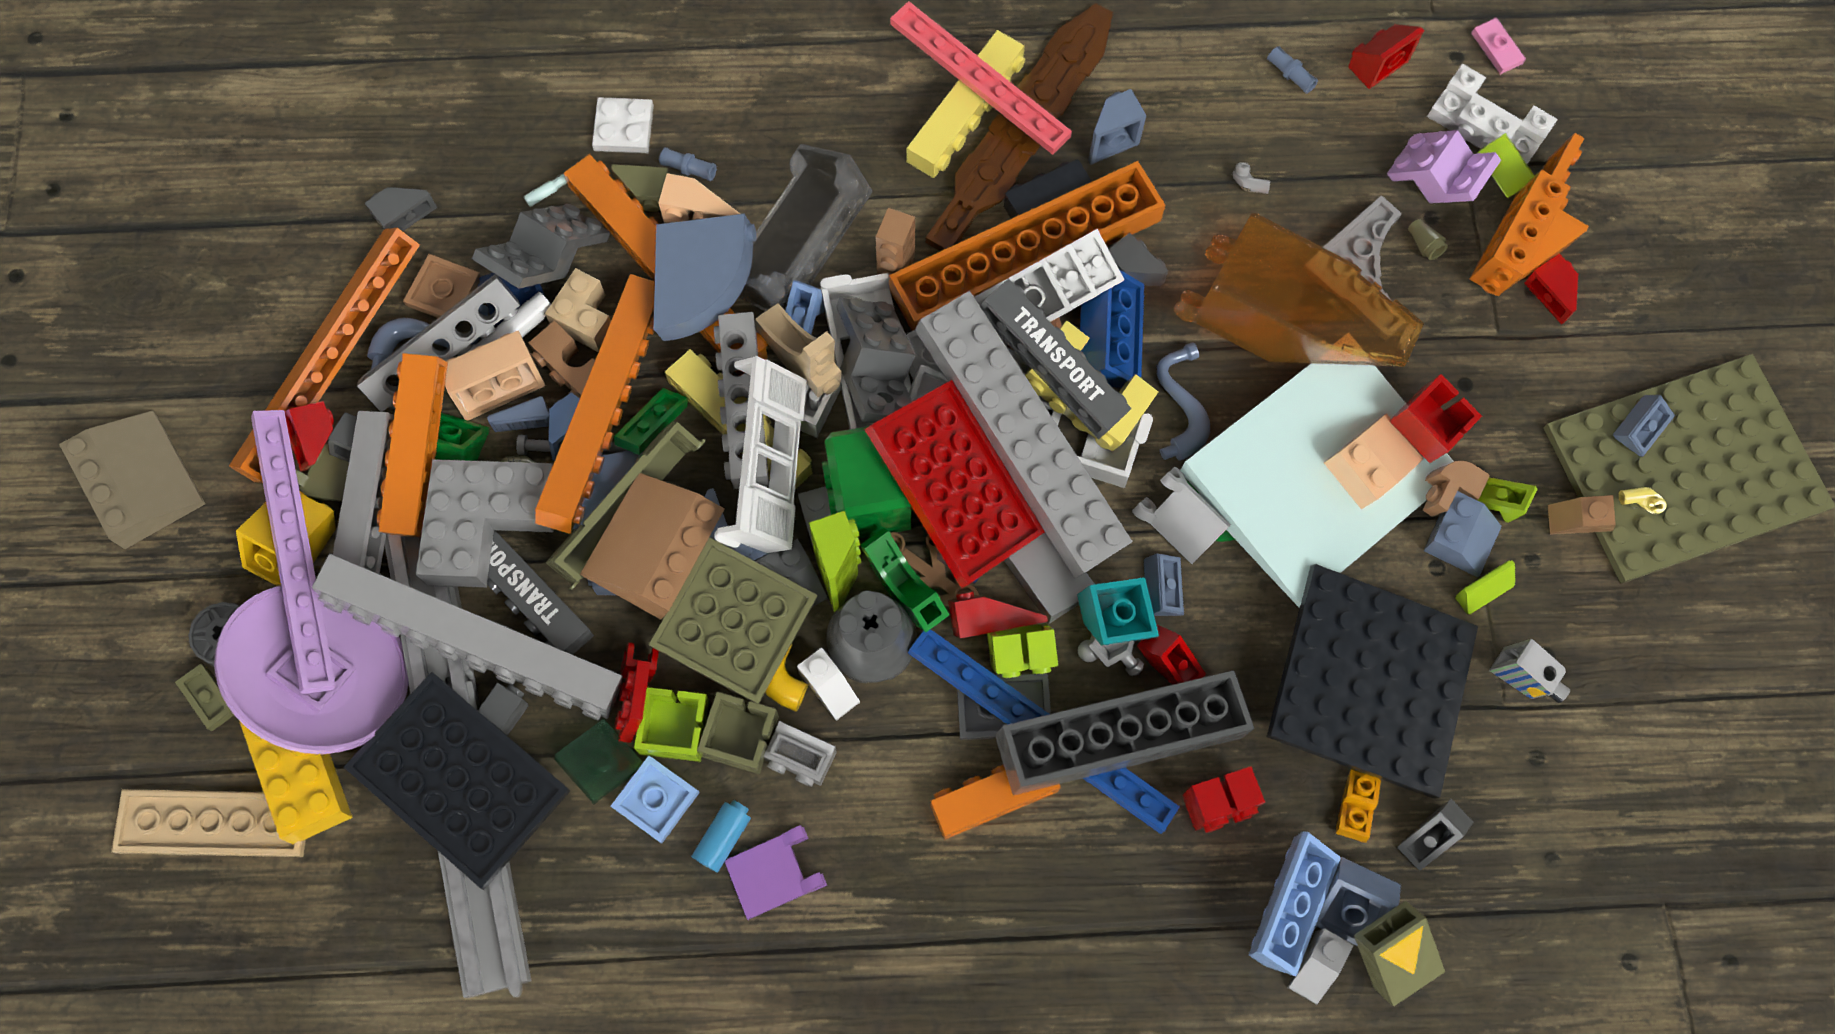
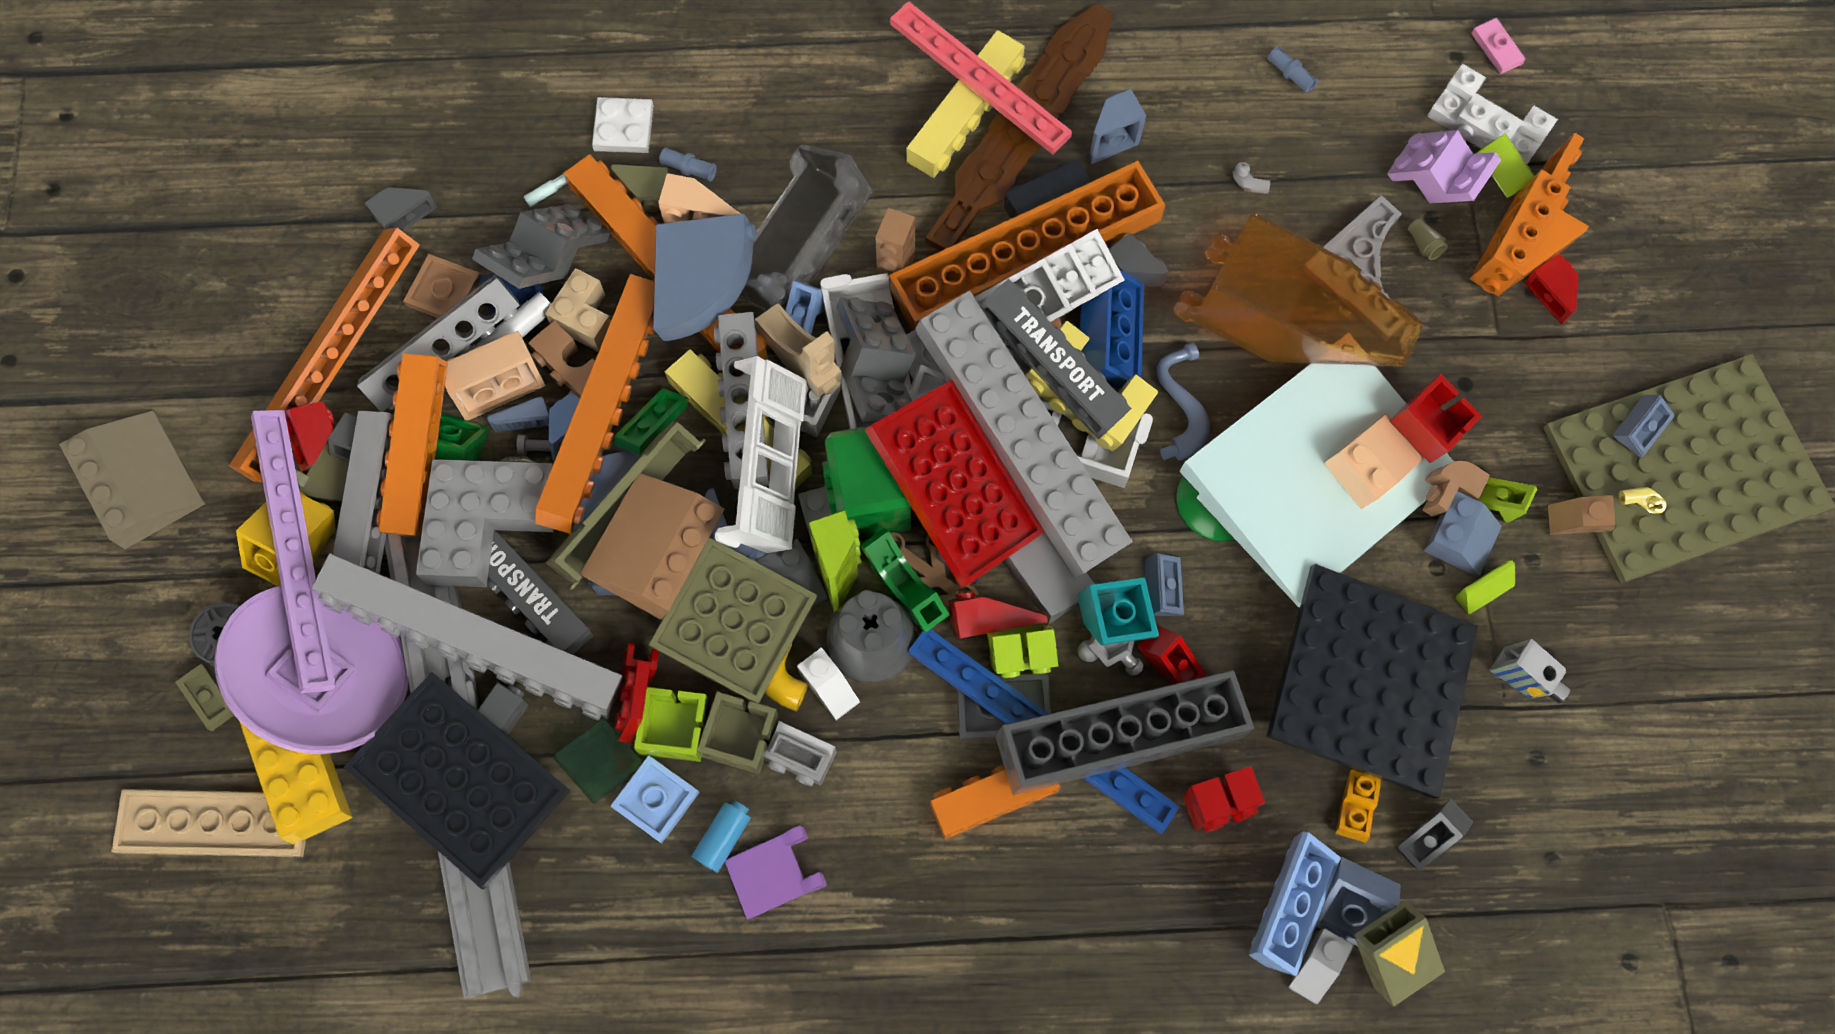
sand blue animal [367,305,489,370] -> none
light grey flag [1132,467,1230,564] -> none
red slope [1348,24,1424,89] -> none

